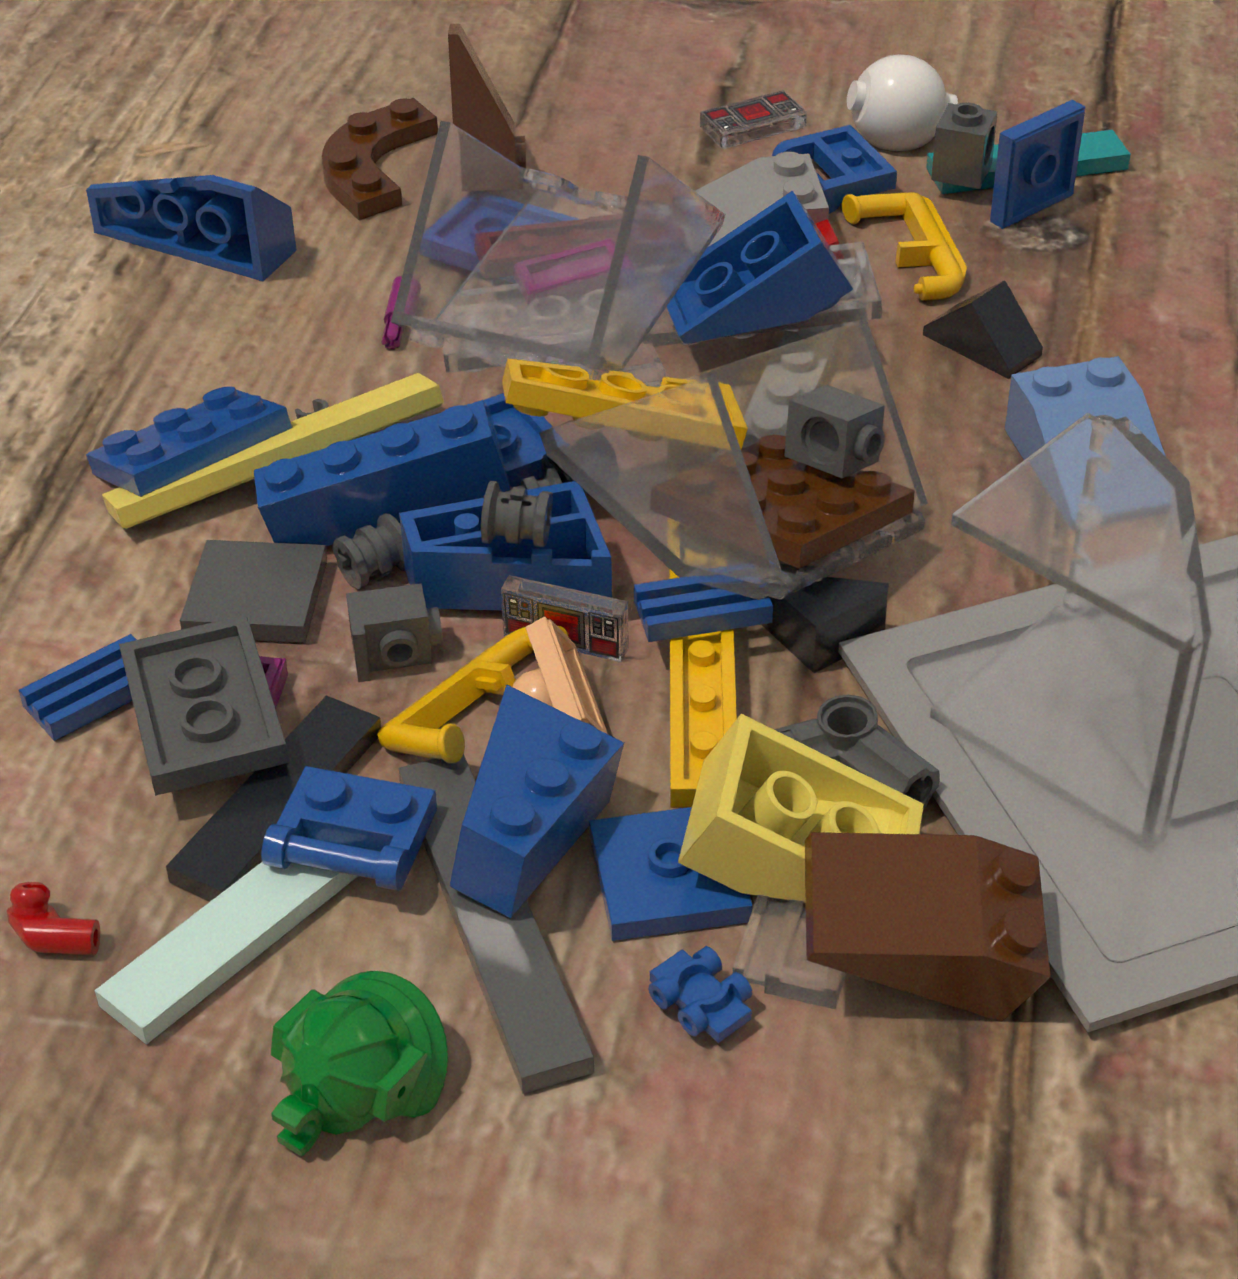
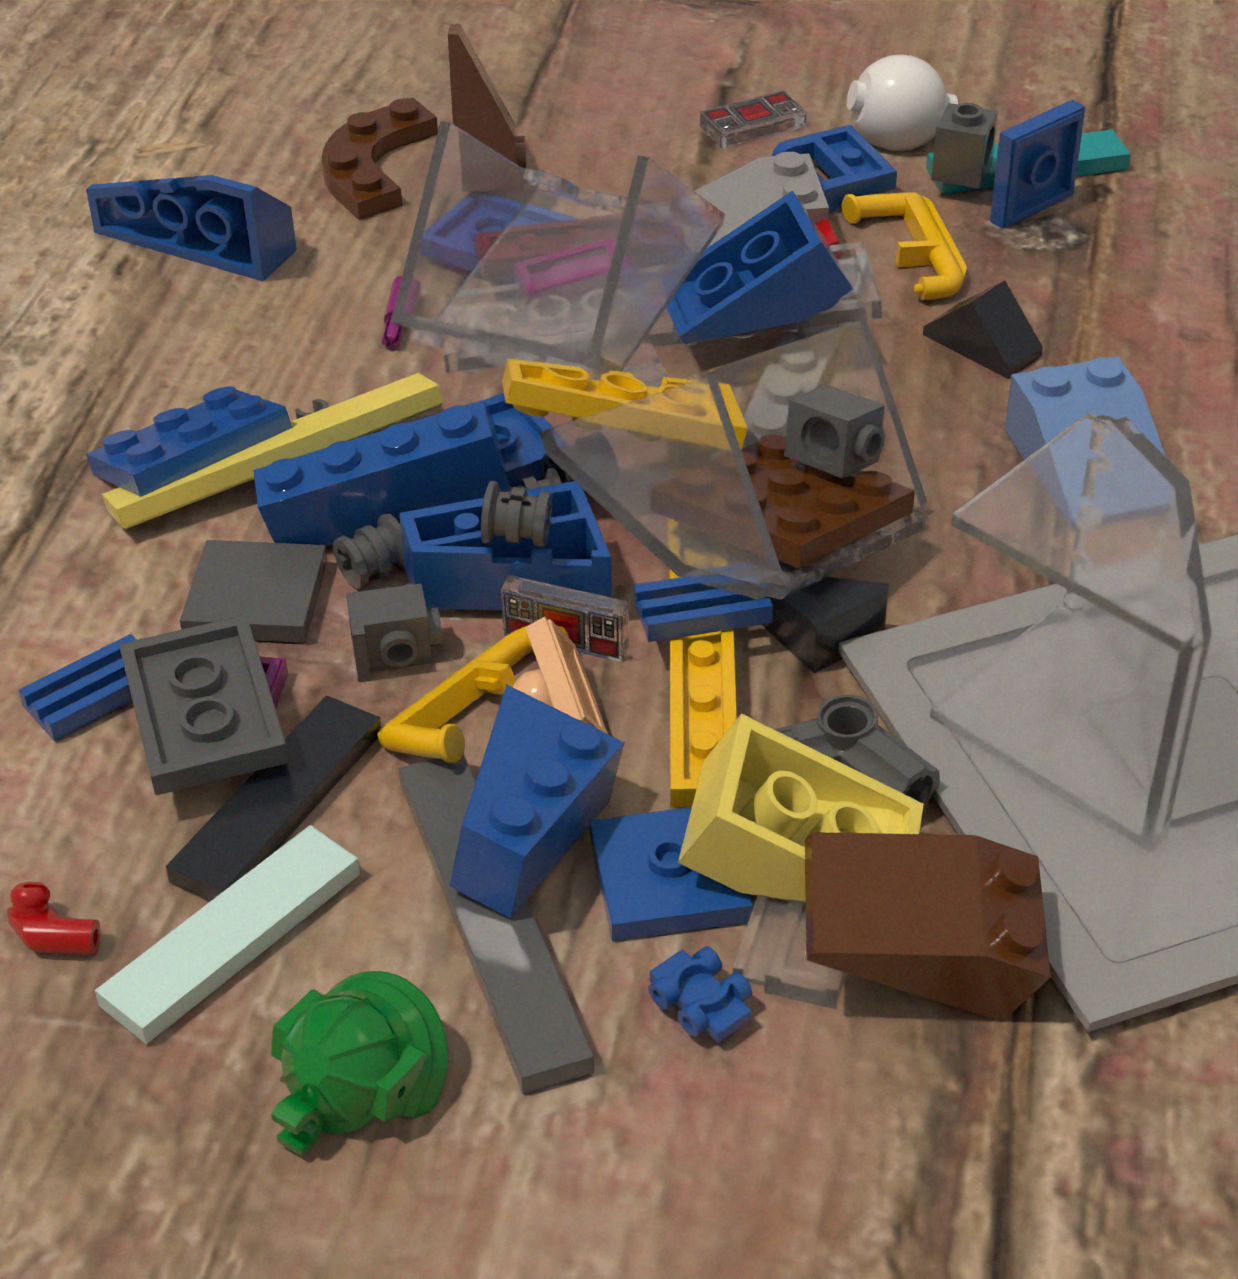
blue plate [261,766,437,891] -> none

